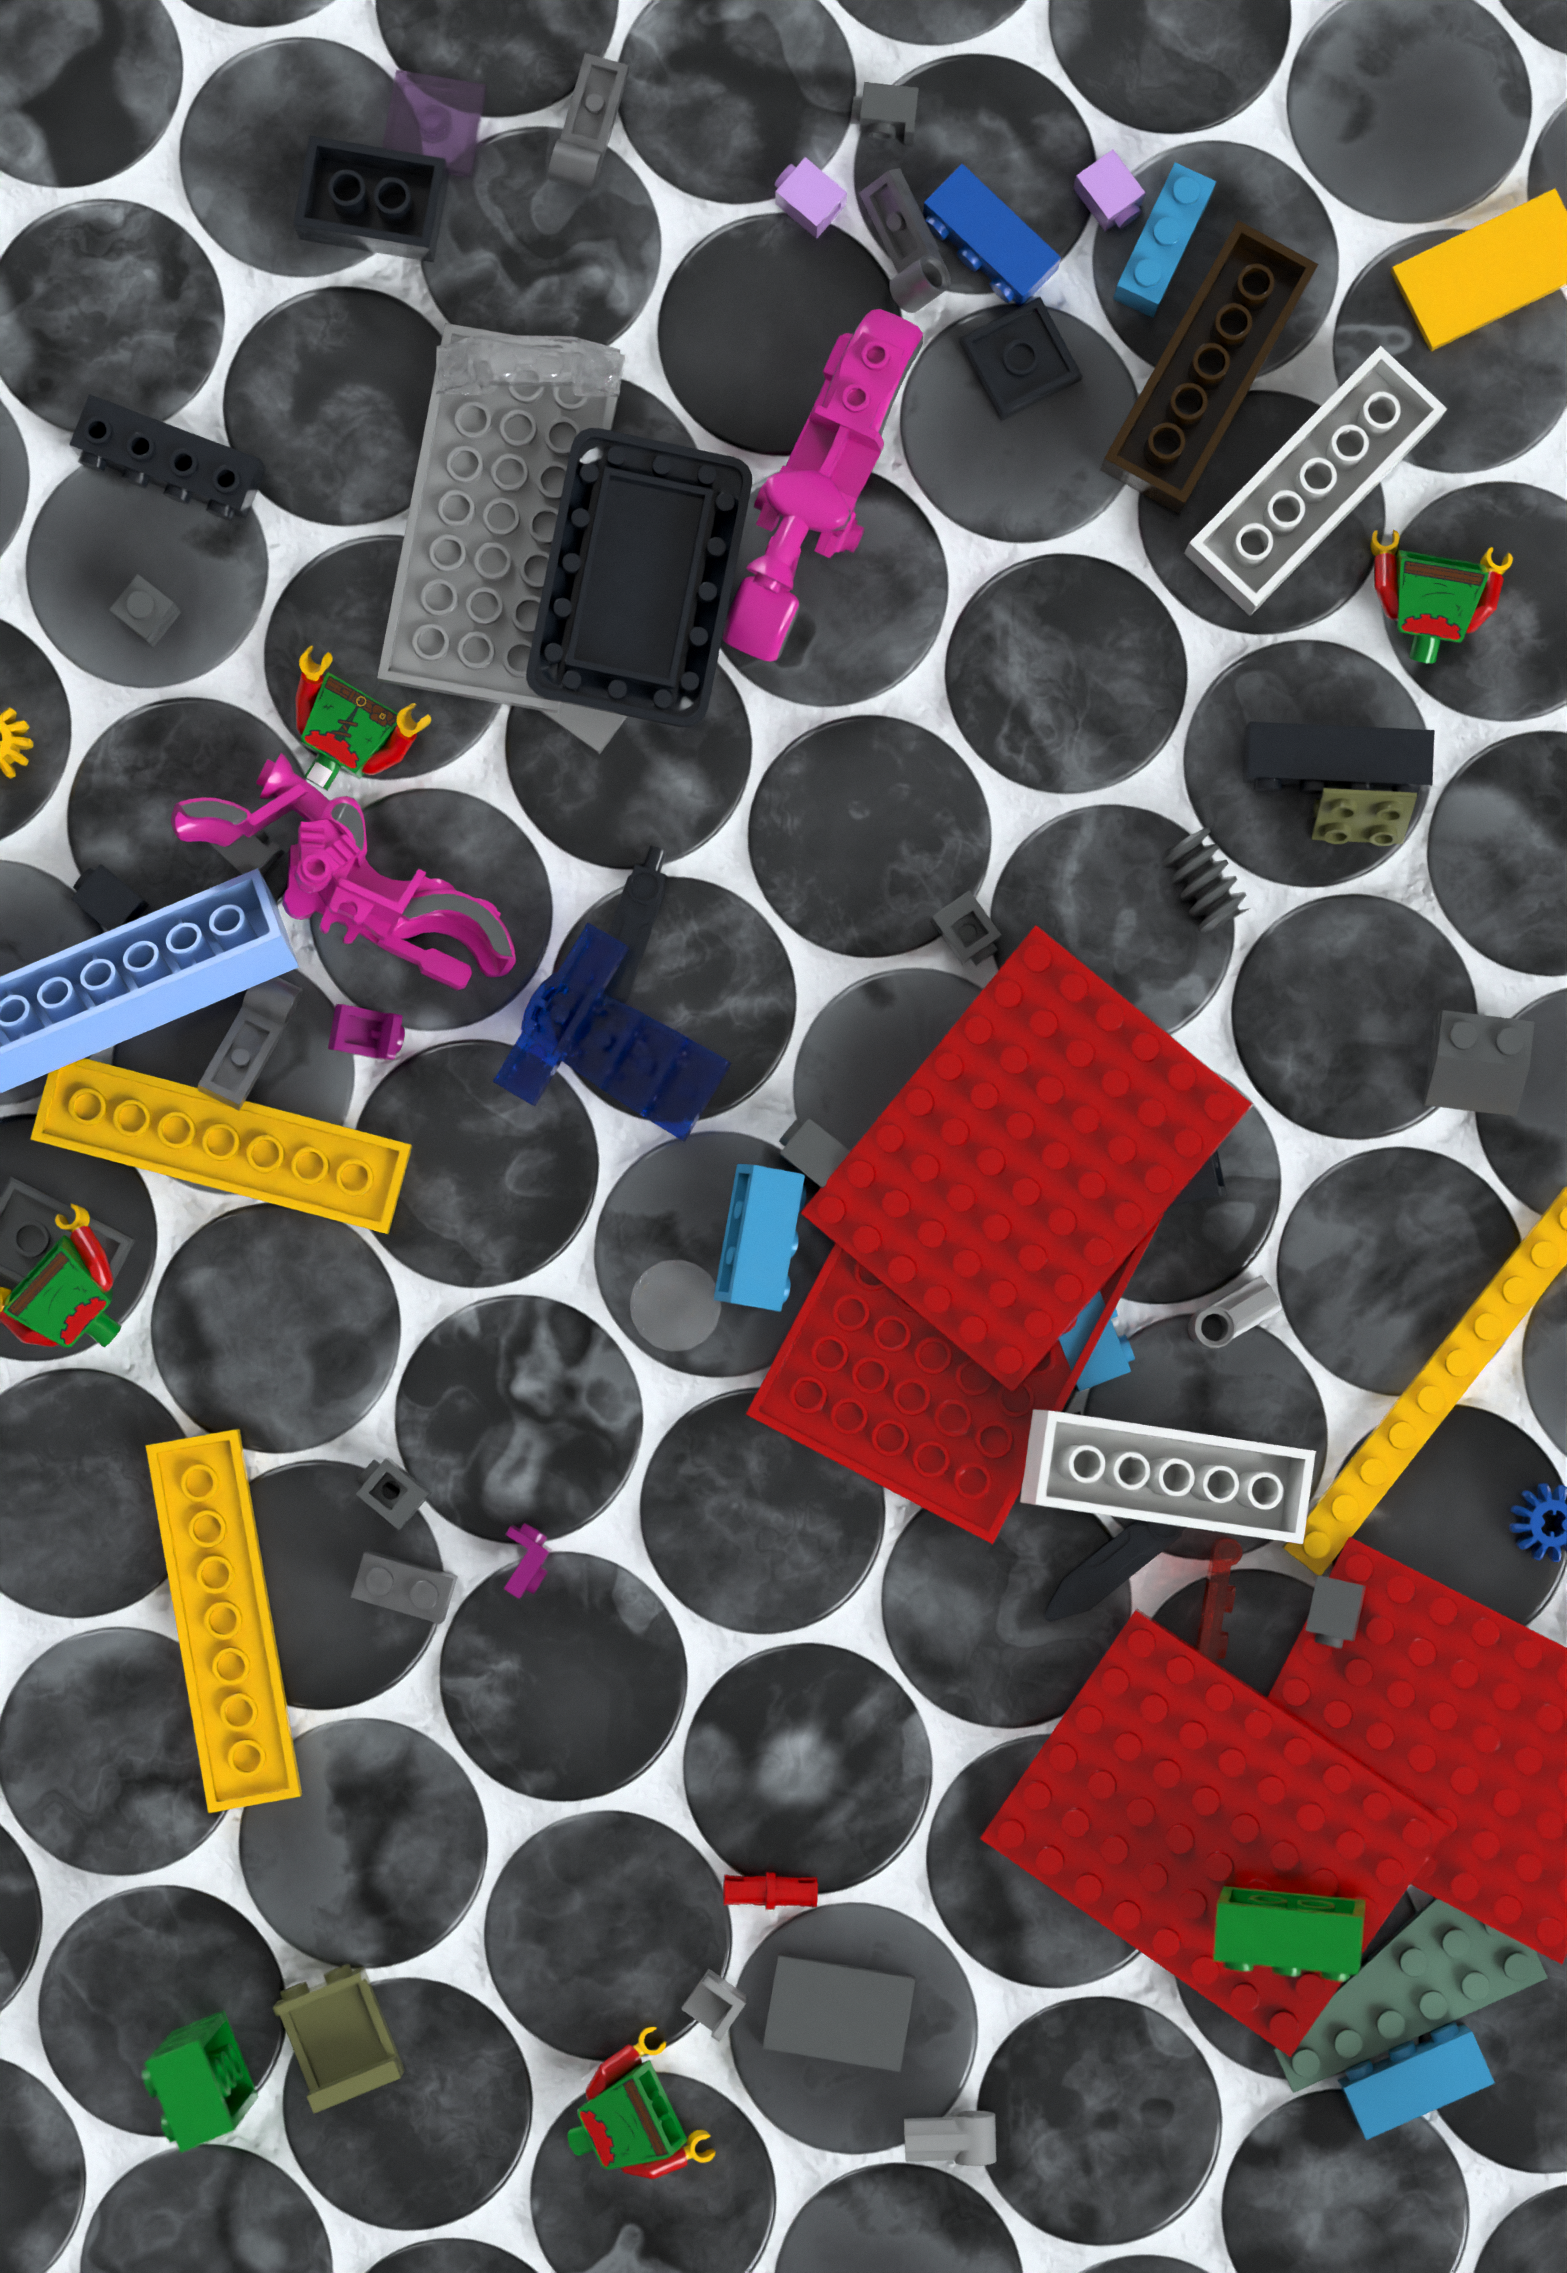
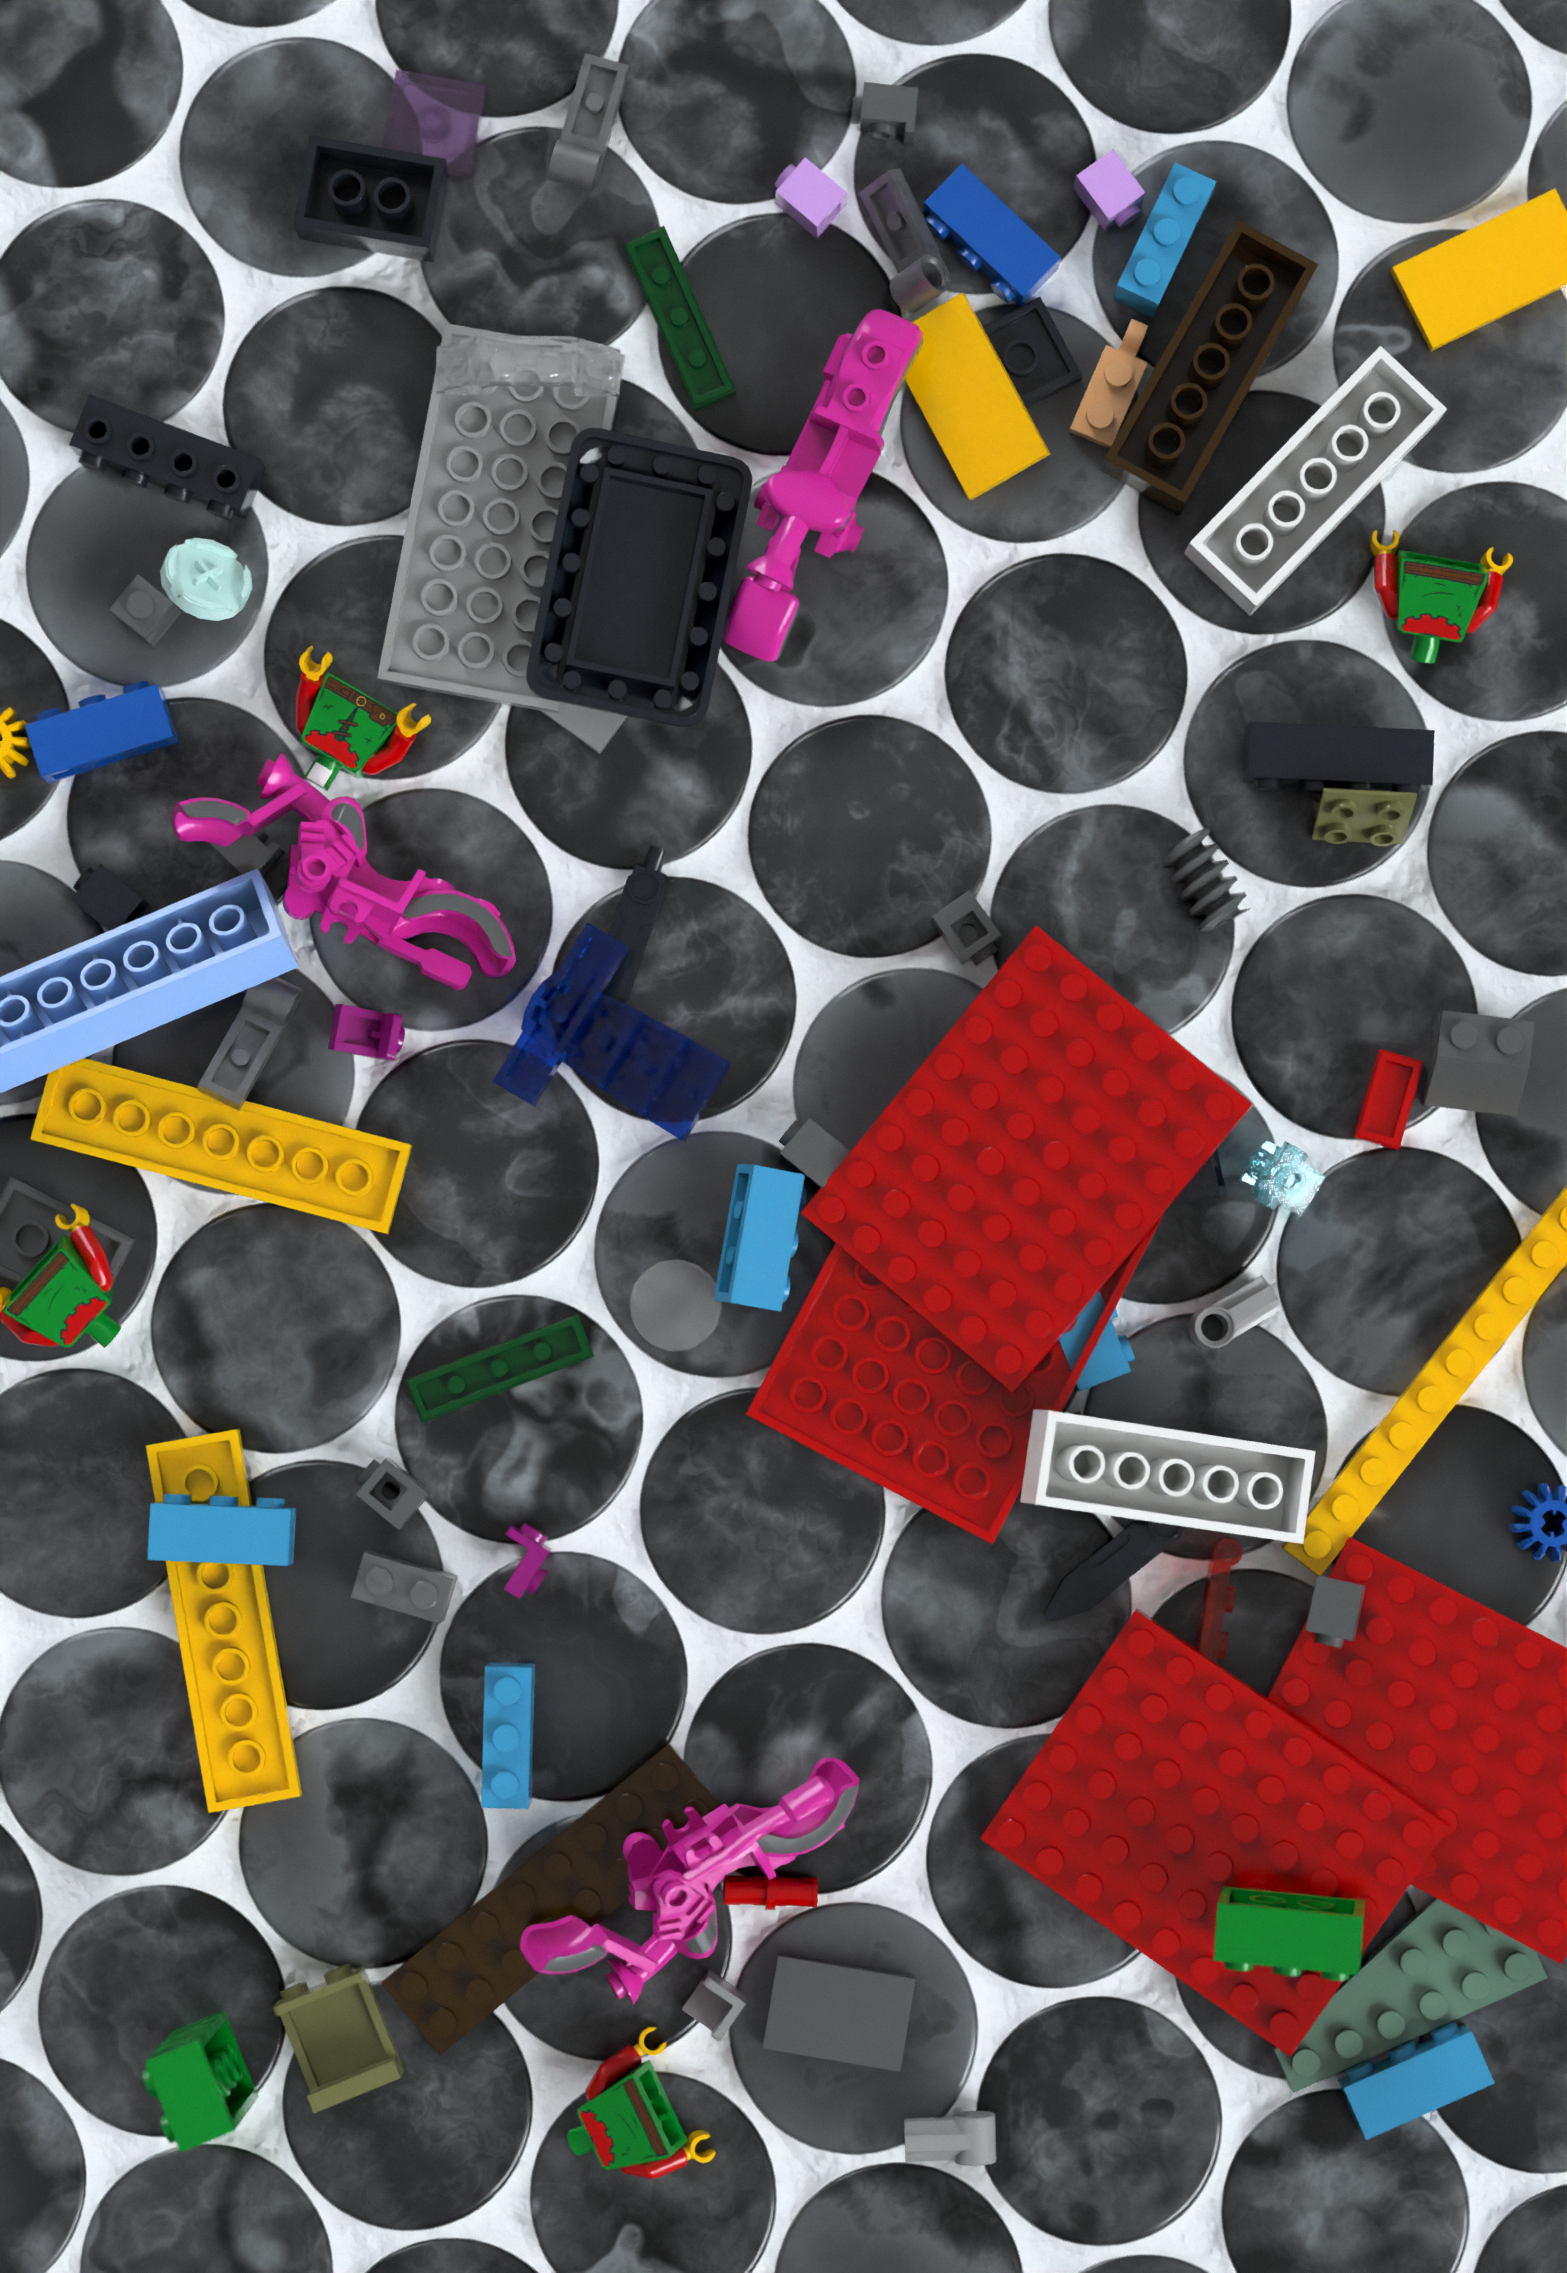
none -> blue brick [25,681,179,784]
none -> dark azure brick [147,1494,296,1566]
none -> light aqua tile [160,538,253,621]
none -> dark brown plate [381,1743,721,2055]
none -> dark green tile [405,1313,594,1423]
none -> dark azure brick [481,1663,535,1809]
none -> dark pink piece [520,1758,860,2005]
none -> dark green tile [622,226,736,412]
none -> yellow tile [905,293,1050,500]
none -> light nougat plate [1069,319,1148,449]
none -> clear light blue brick [1240,1141,1326,1216]
none -> red tile [1353,1049,1424,1150]

